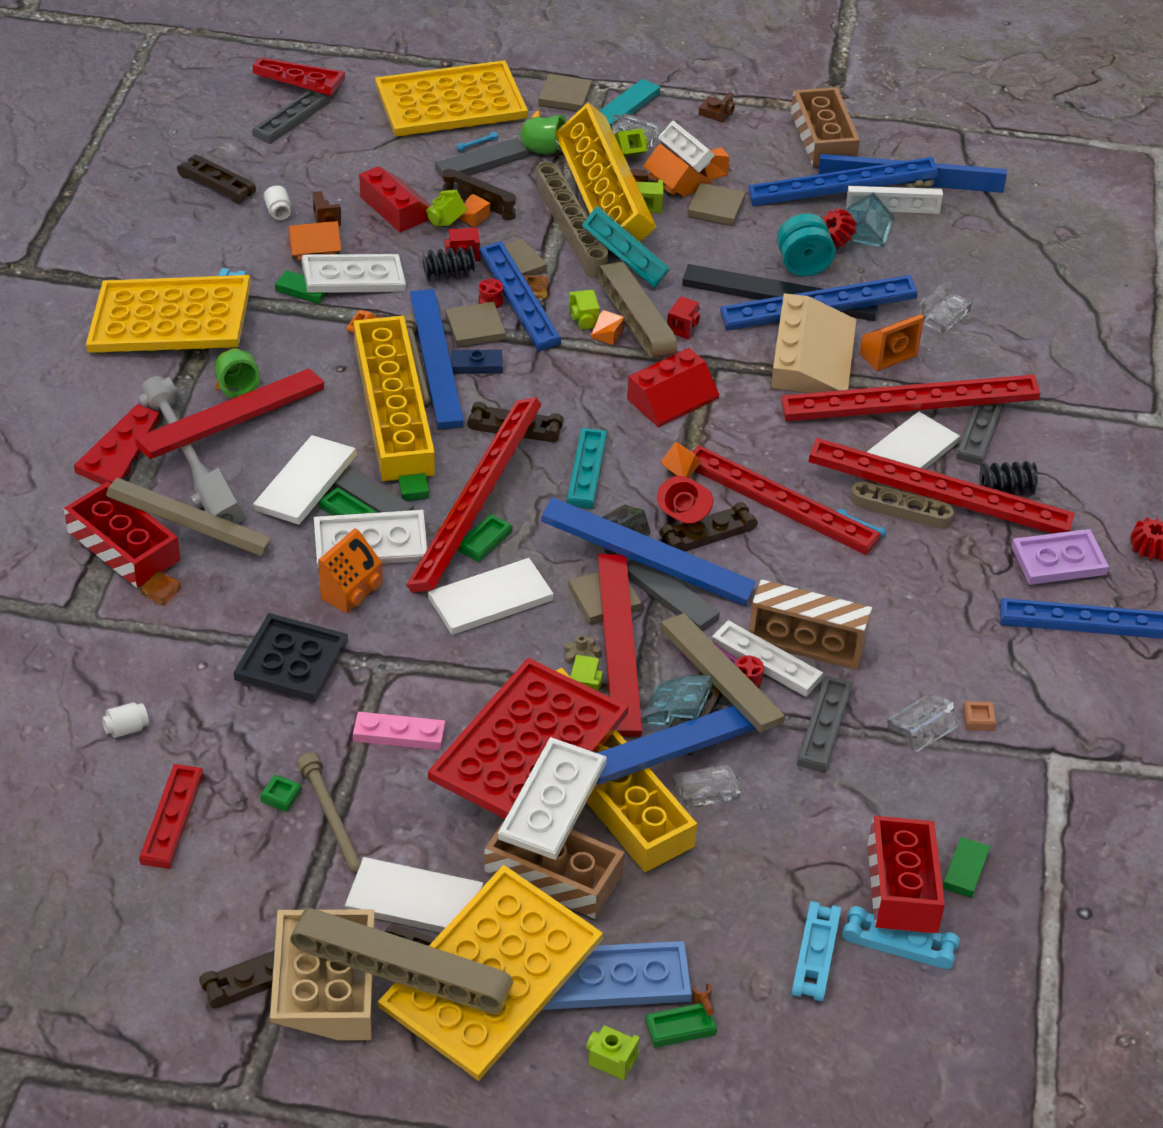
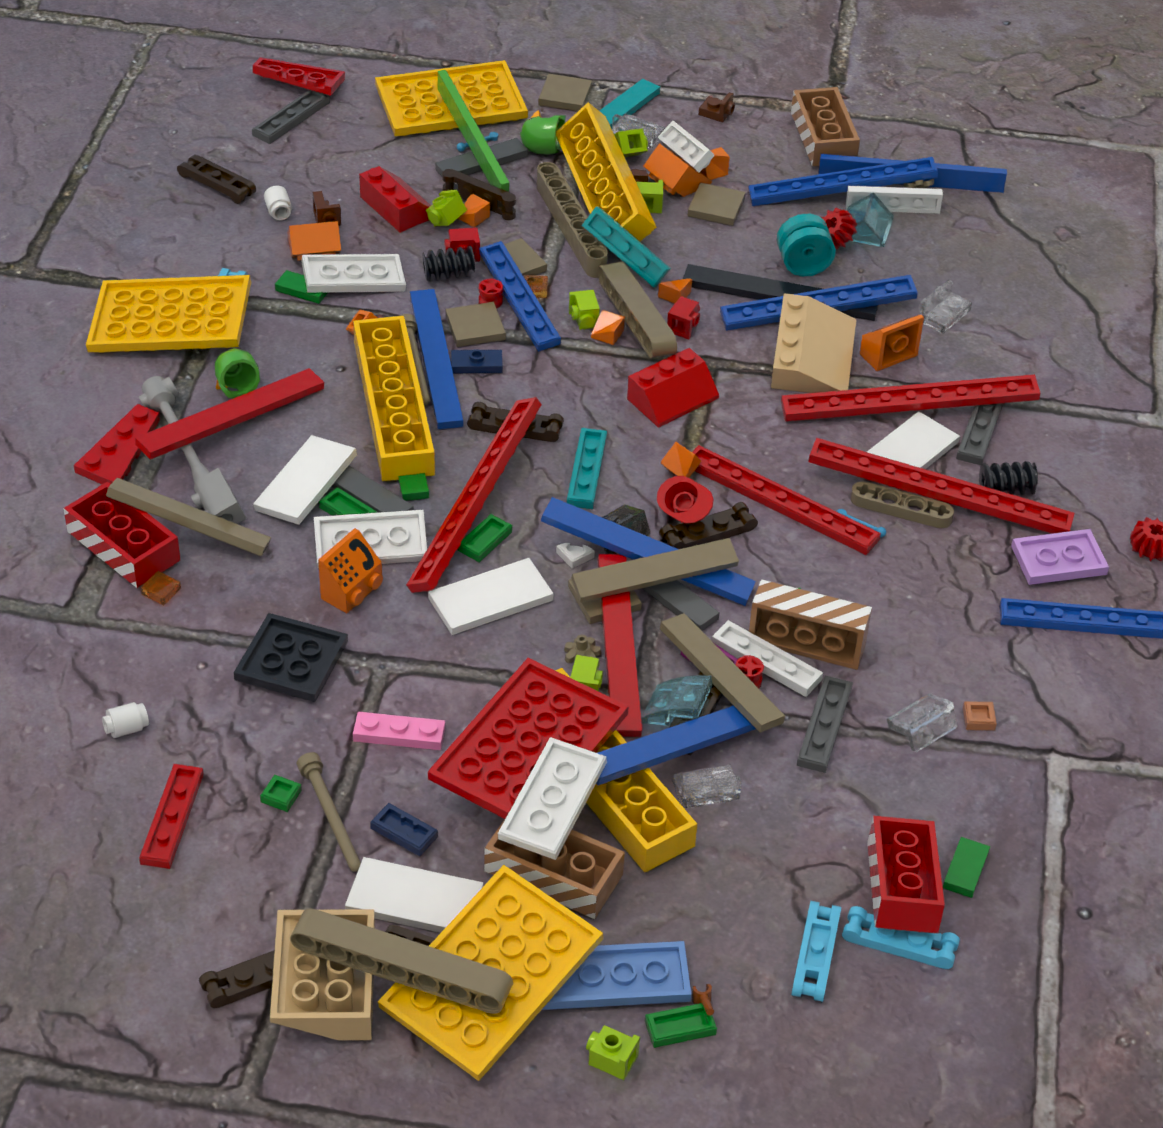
none -> dark blue plate [370,803,438,857]
none -> bright green tile [437,70,509,192]
none -> white tile [556,543,595,569]
none -> dark tan tile [571,538,739,602]
none -> orange slope [658,279,692,304]

